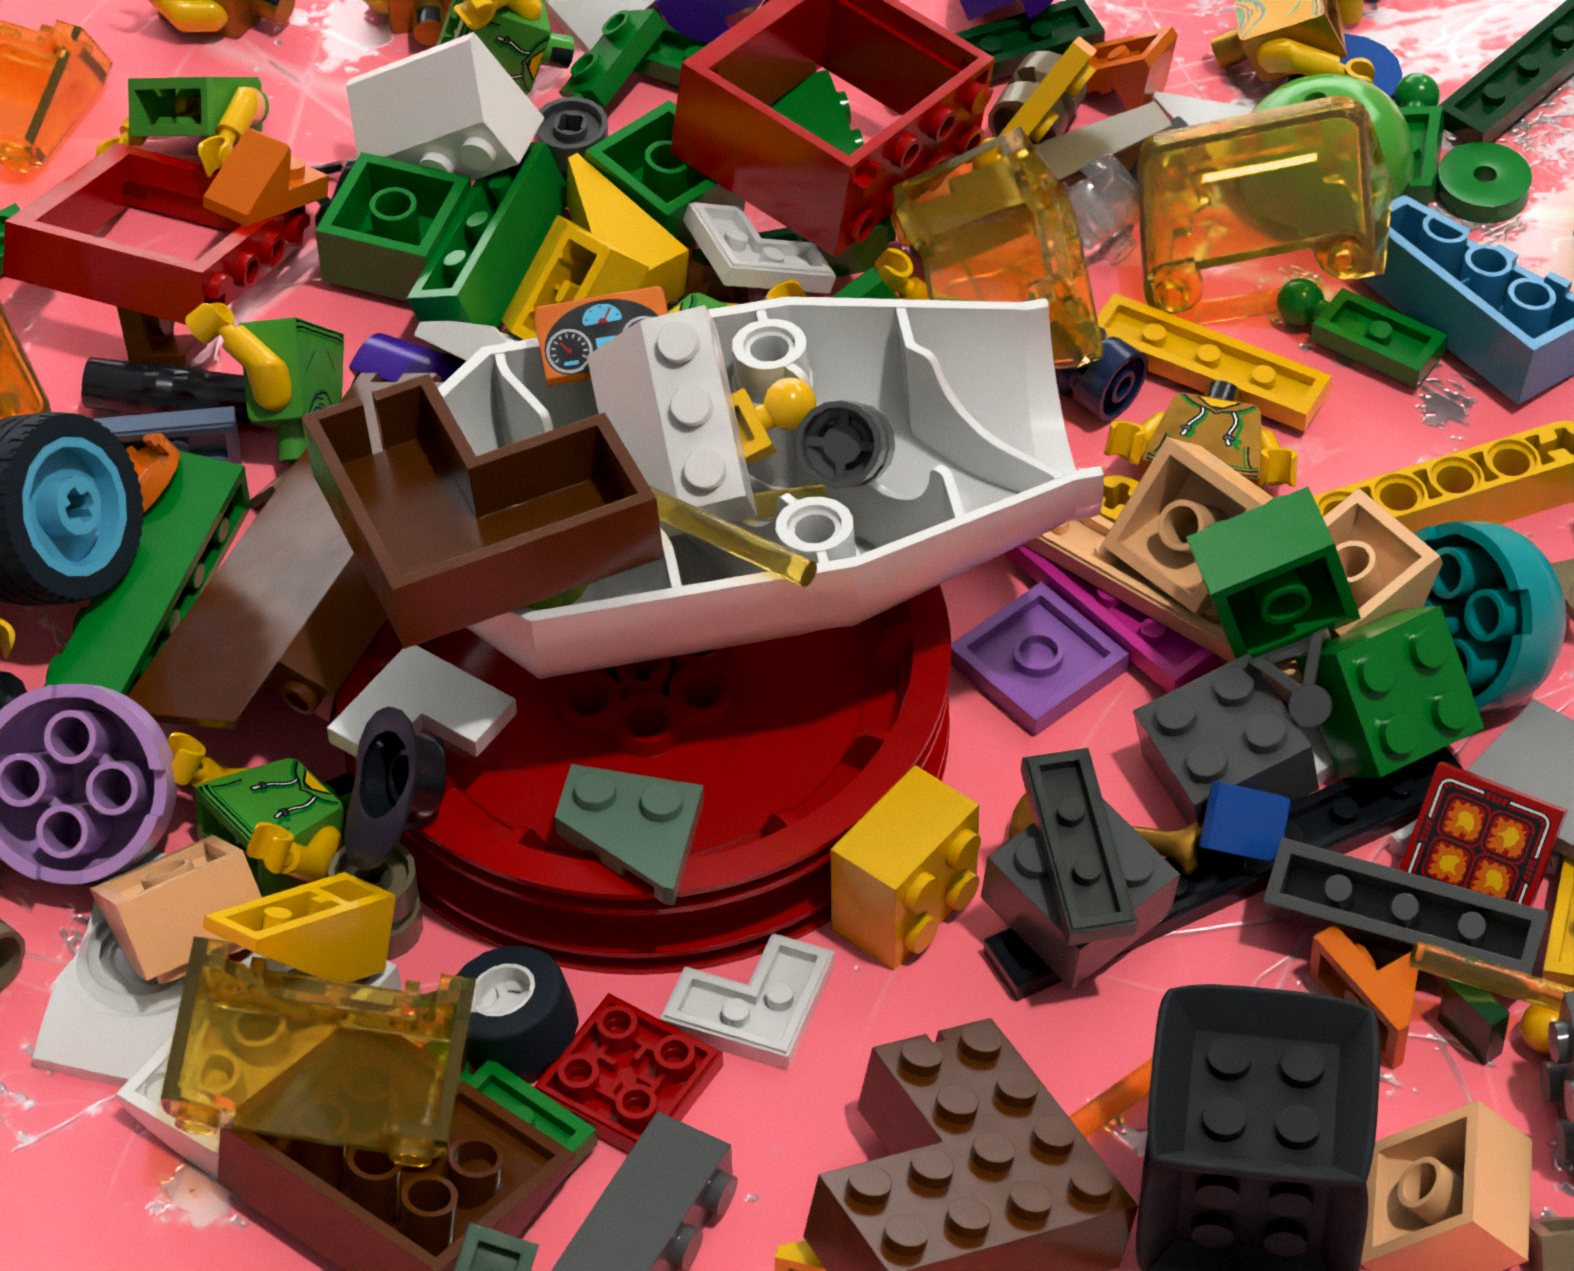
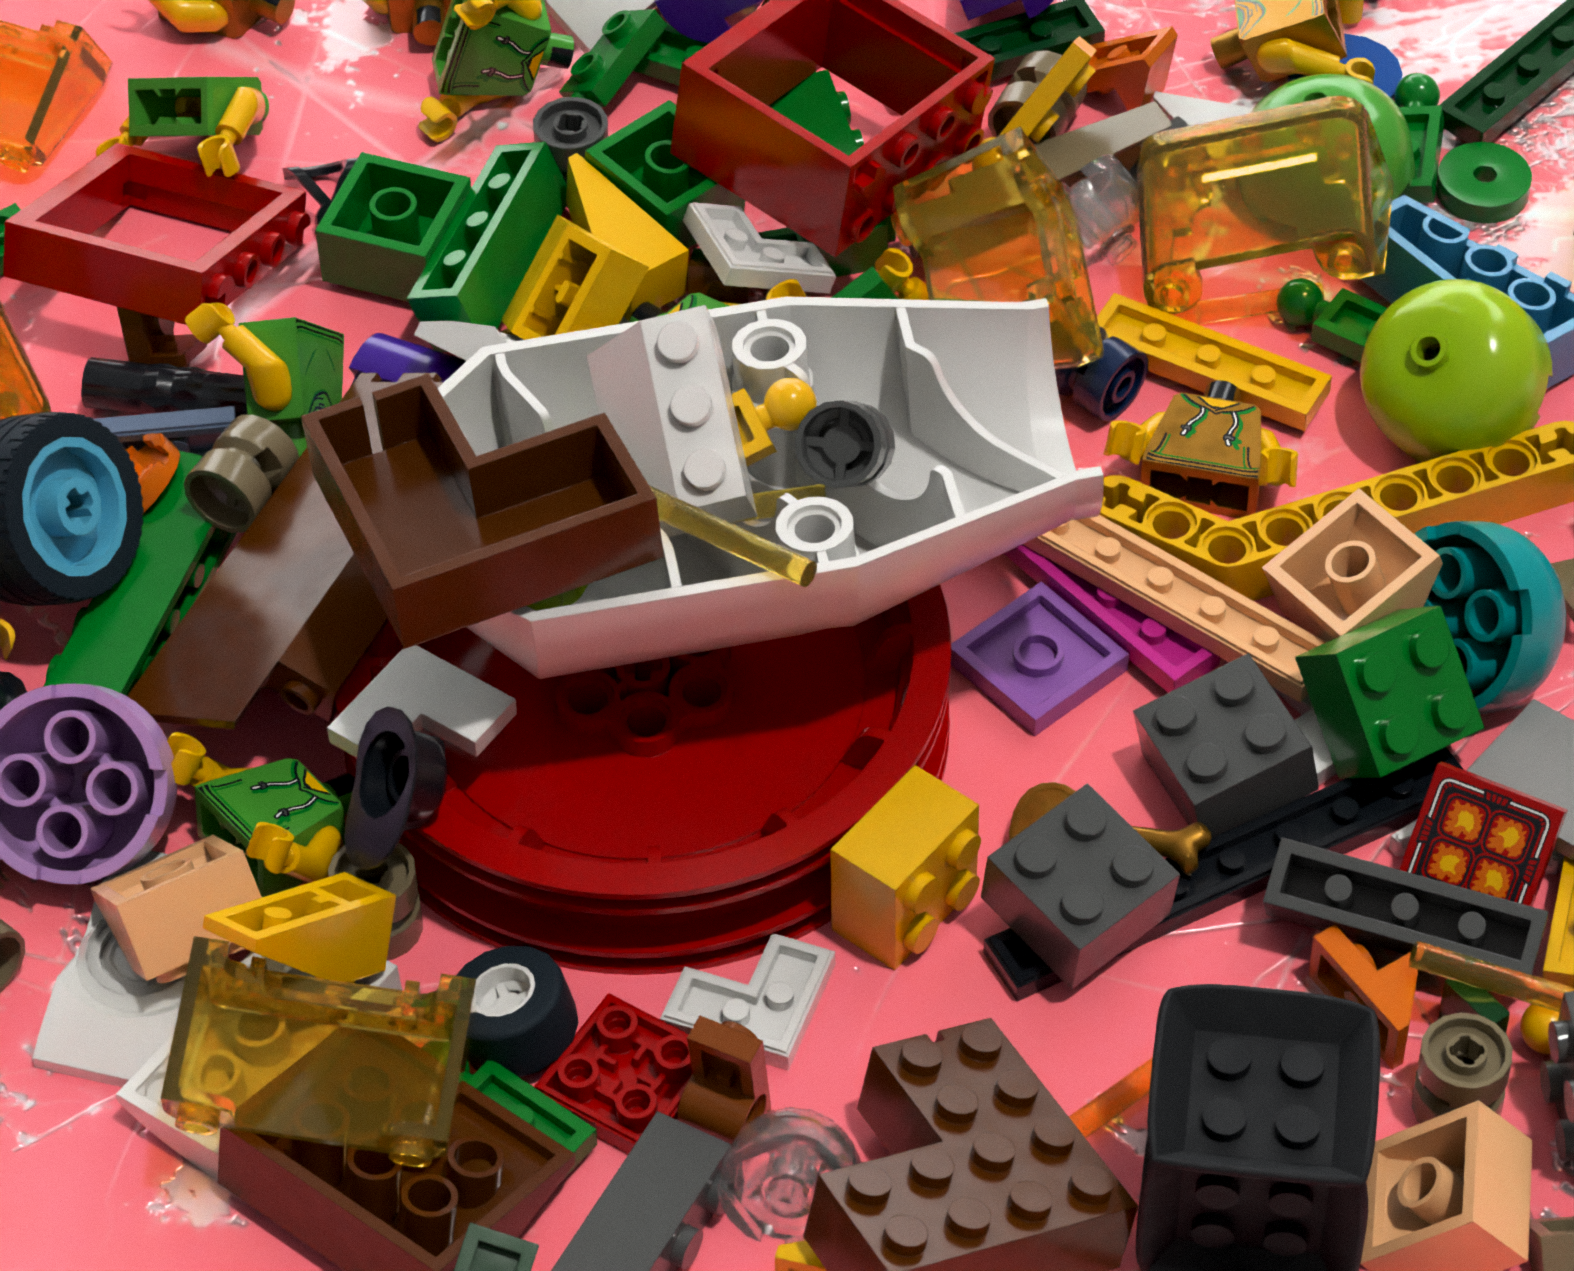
orange slope [203,129,329,226] -> none
white slope [346,32,544,181] -> none
slope [533,286,668,387] -> none
sand green wing [554,764,704,905] -> none
pearl dark grey tile [1020,748,1138,946] -> none
light nougat slope [1101,437,1273,615] -> none
green brick [1186,486,1361,659] -> none
blue slope [1199,781,1290,863] -> none
dark grey piece [1248,627,1333,728] -> none
none -> dark tan wheel [184,414,299,533]
none -> dark orange plate [677,1015,772,1149]
none -> clear cylinder [718,1106,862,1244]
none -> lime cylinder [1360,279,1553,462]
none -> dark tan wheel [1412,1012,1513,1123]

